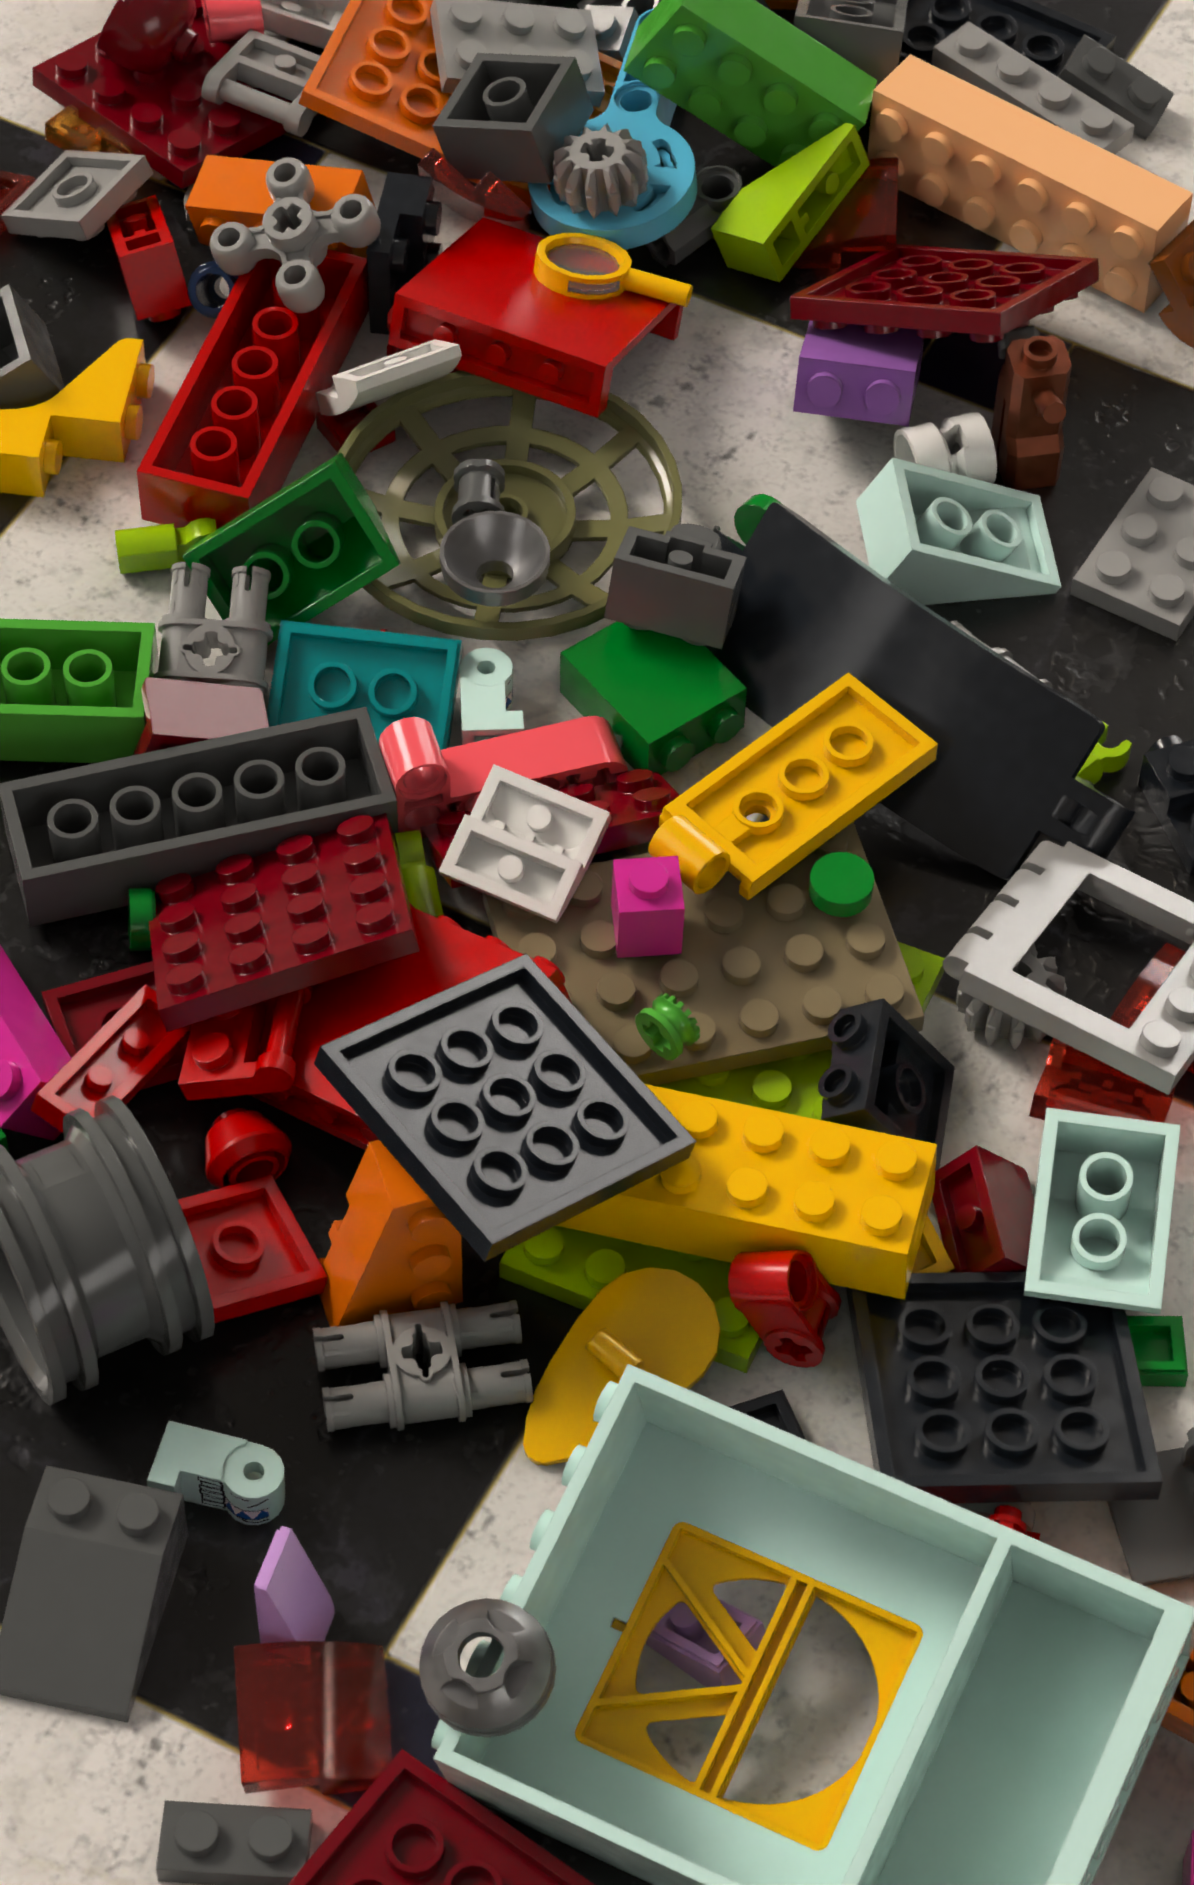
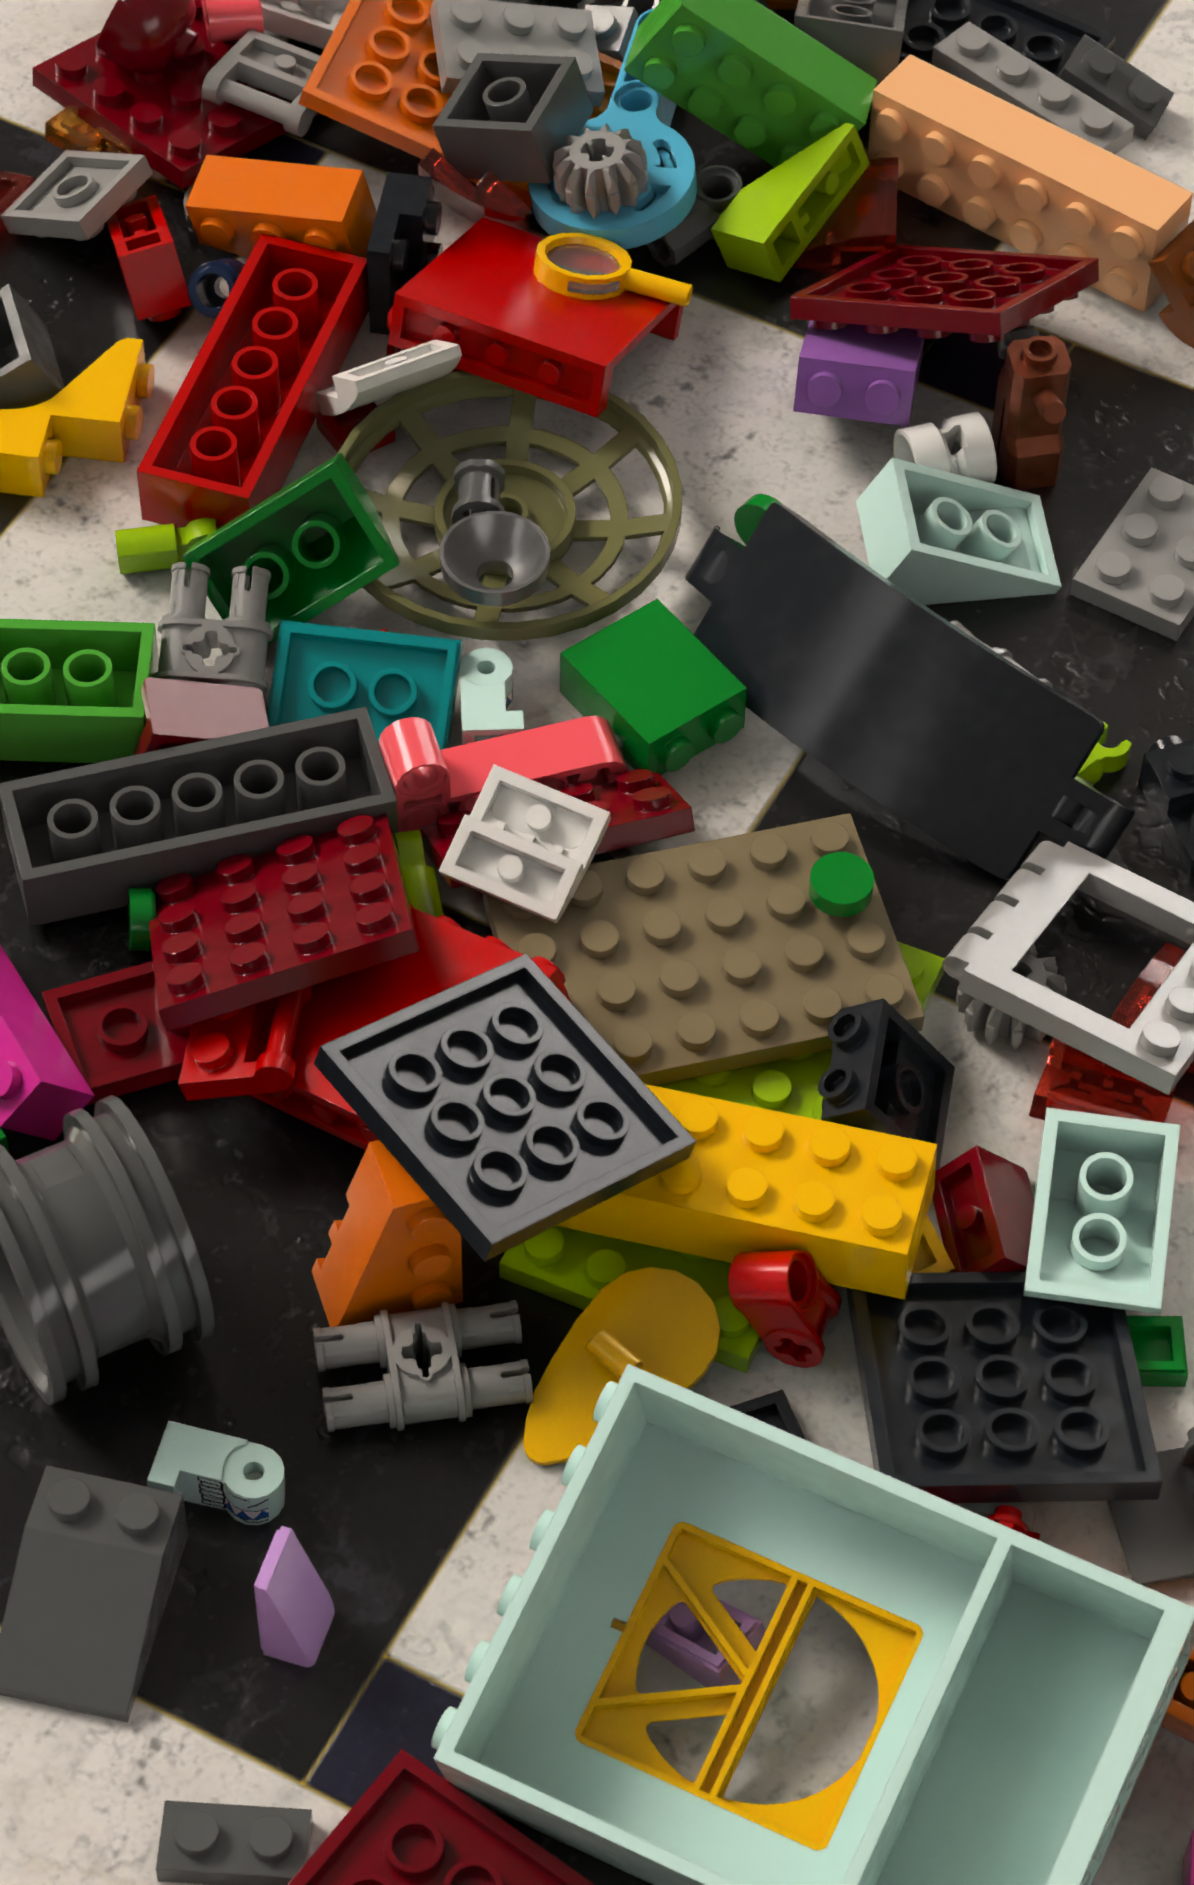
red plate [30,984,192,1133] -> none
red plate [178,1175,328,1323] -> none
red cone [205,1108,292,1189] -> none
light grey gear [209,157,381,313] -> none
clear red slope [234,1641,393,1795] -> none
flat silver piece [419,1598,556,1738] -> none
dark grey brick [604,523,747,649] -> none
dark pink brick [611,856,685,958] -> none
bright green bush [635,993,700,1060] -> none
yellow hinge [648,672,938,901] -> none

